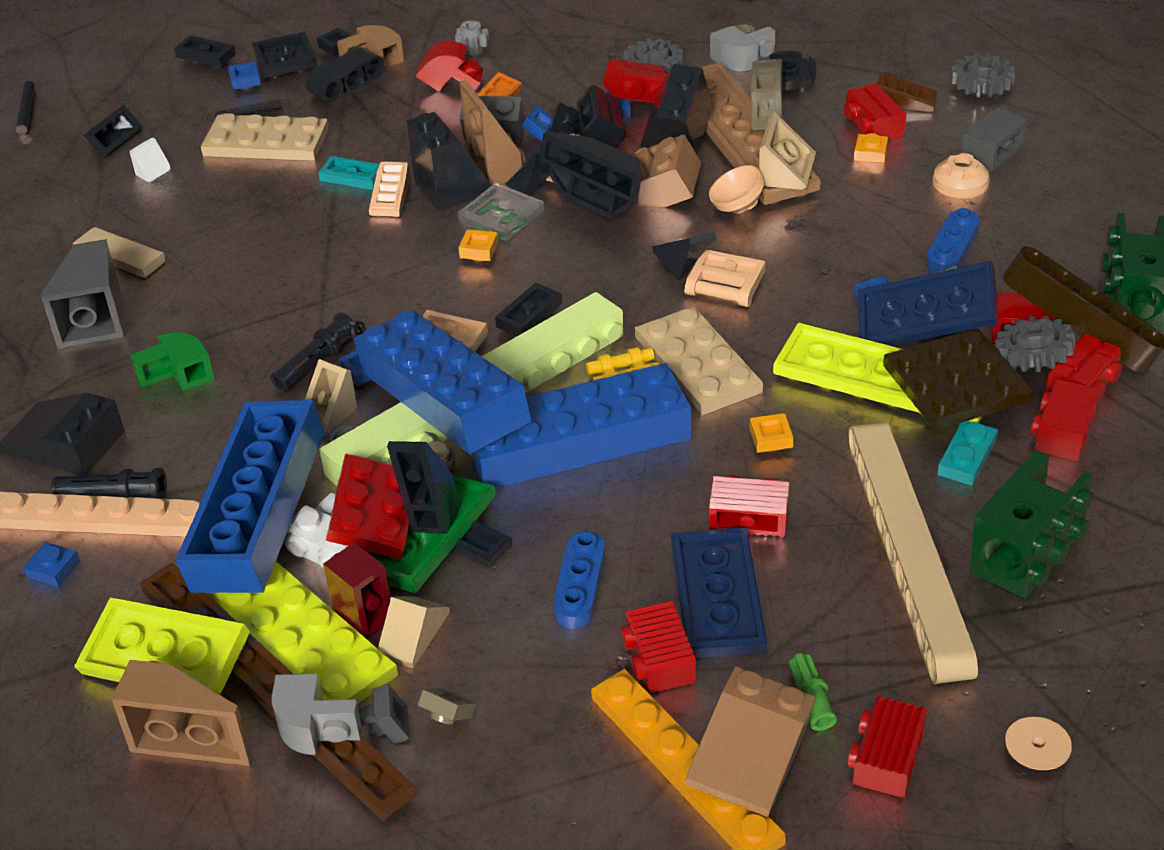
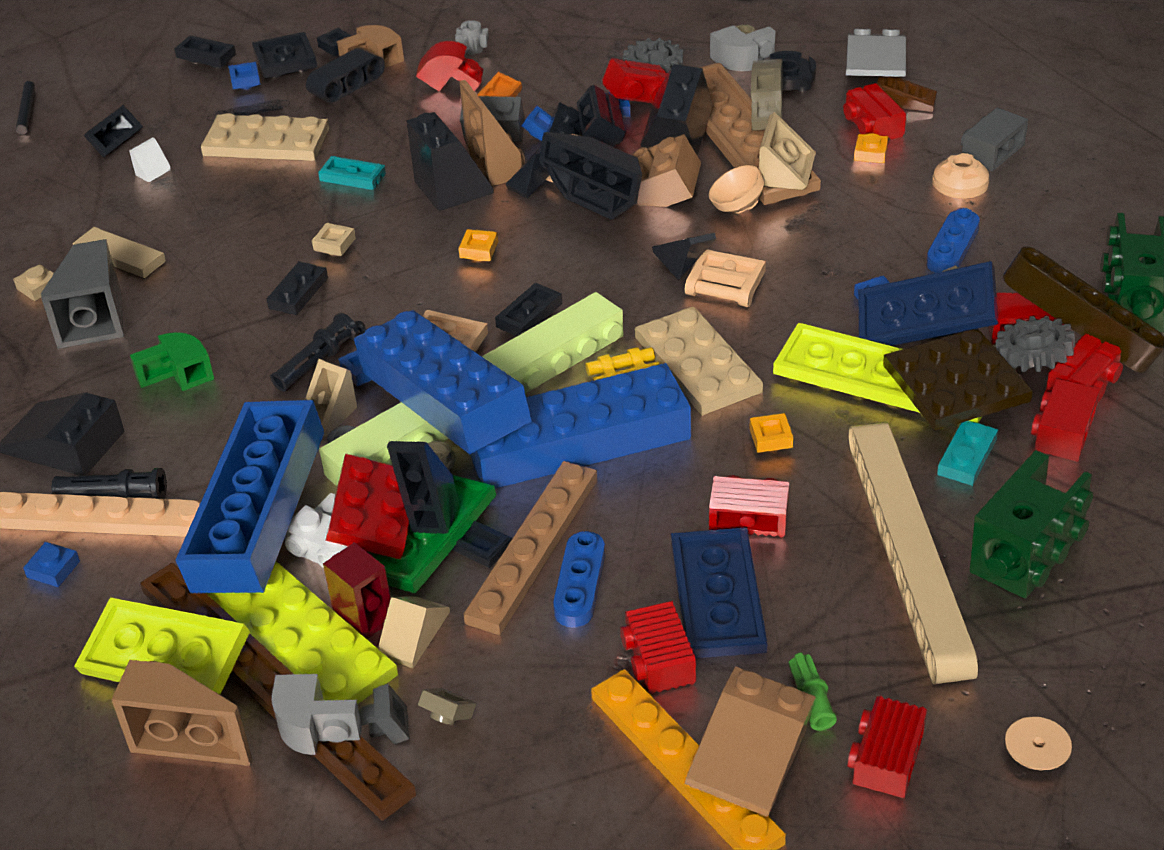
light nougat slope [369,162,411,217] -> none
clear tile [458,183,545,241] -> none
dark grey gear [951,53,1016,97] -> none
none -> tan plate [14,264,54,301]
none -> black plate [266,261,328,315]
none -> tan plate [312,223,356,256]
none -> medium nougat plate [464,461,597,635]
none -> light grey slope [846,28,906,77]

